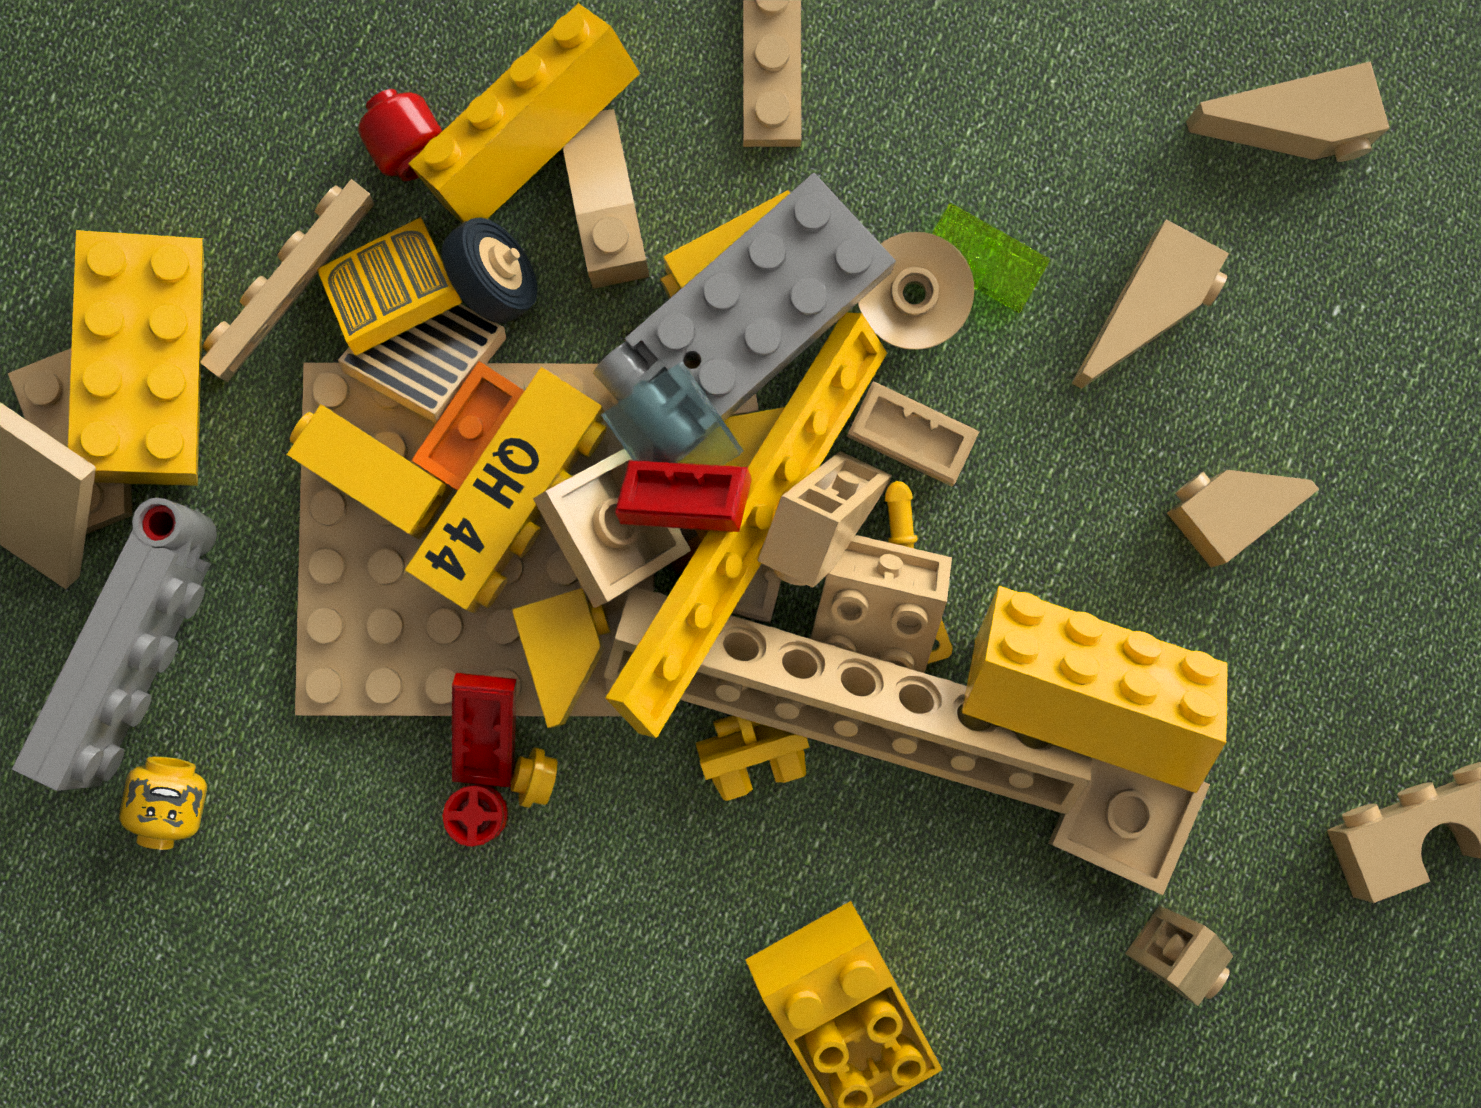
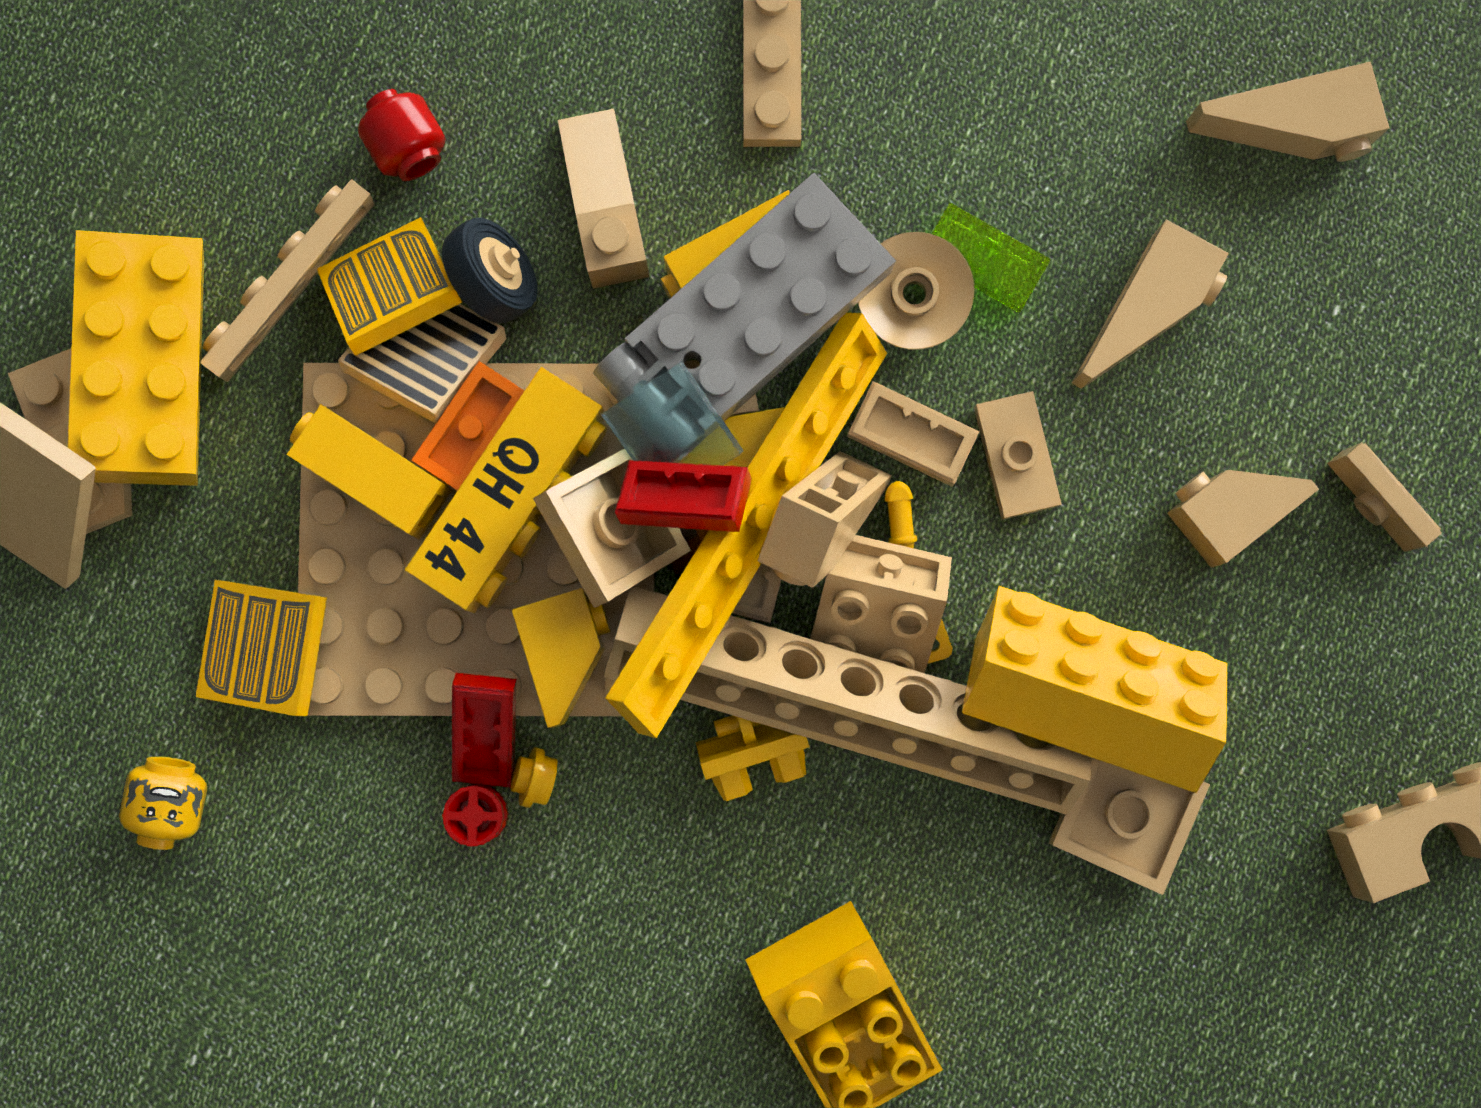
light grey hinge [12,498,217,791] -> none
yellow brick [408,3,640,223] -> none
tan slope [1125,905,1233,1006] -> none
none -> yellow tile [196,580,327,716]
none -> tan plate [974,391,1062,520]
none -> tan plate [1327,442,1442,552]

